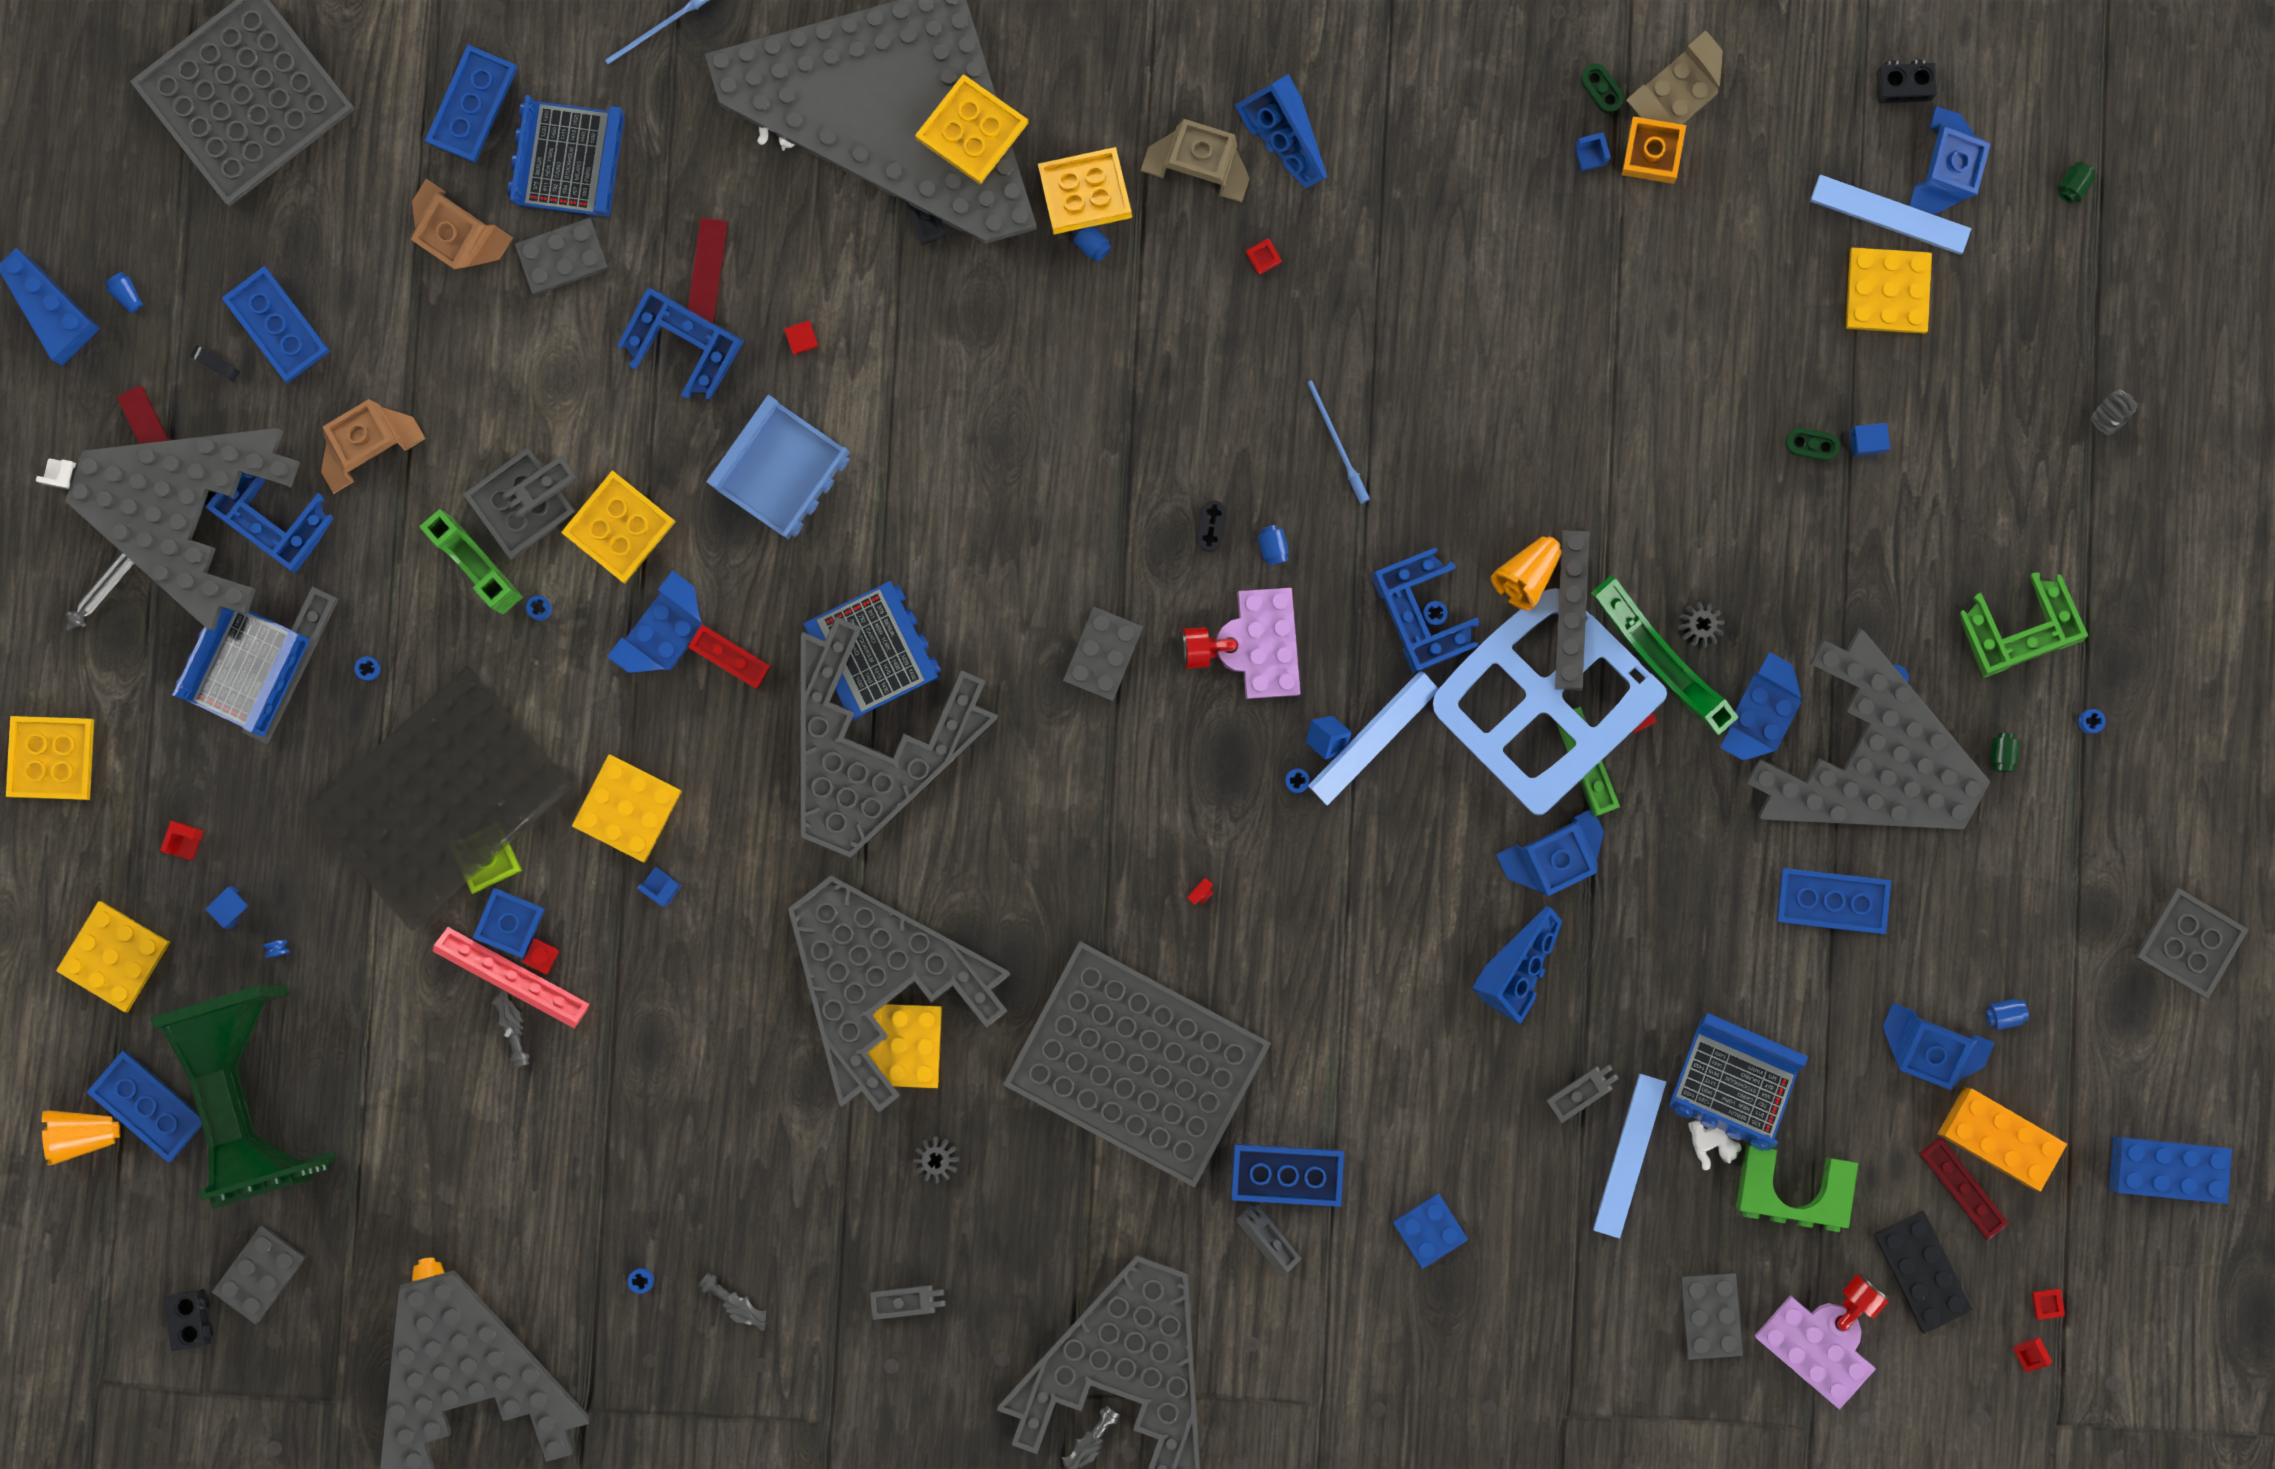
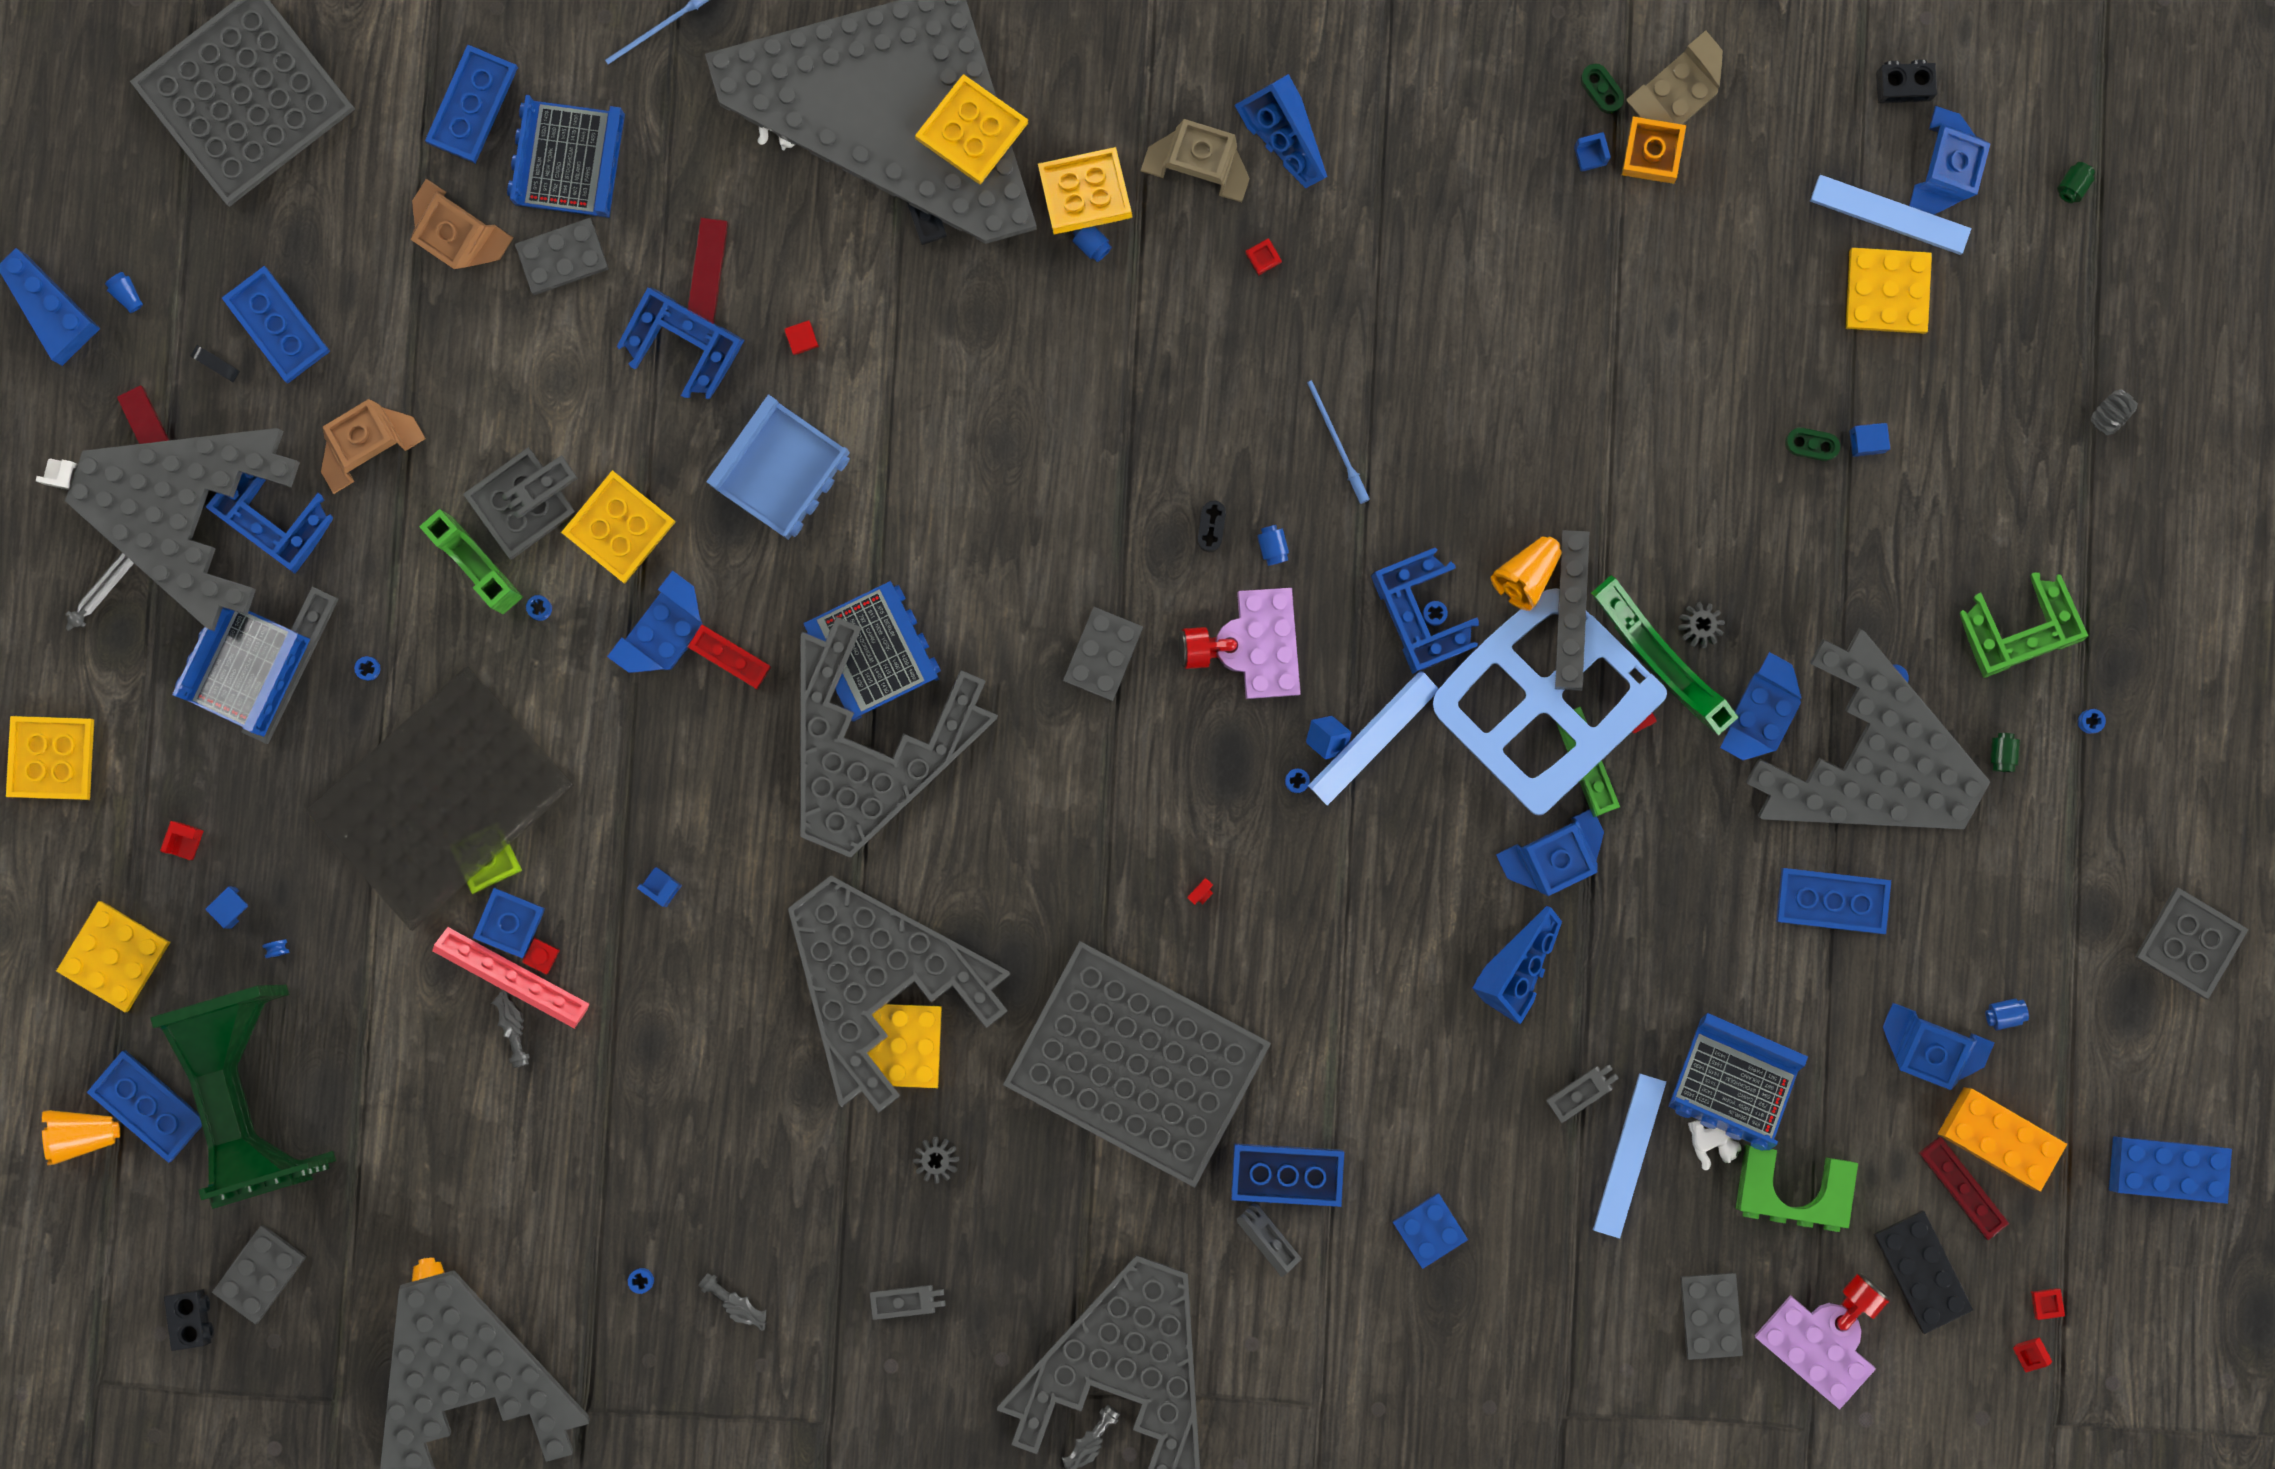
yellow plate [572,754,682,863] -> none

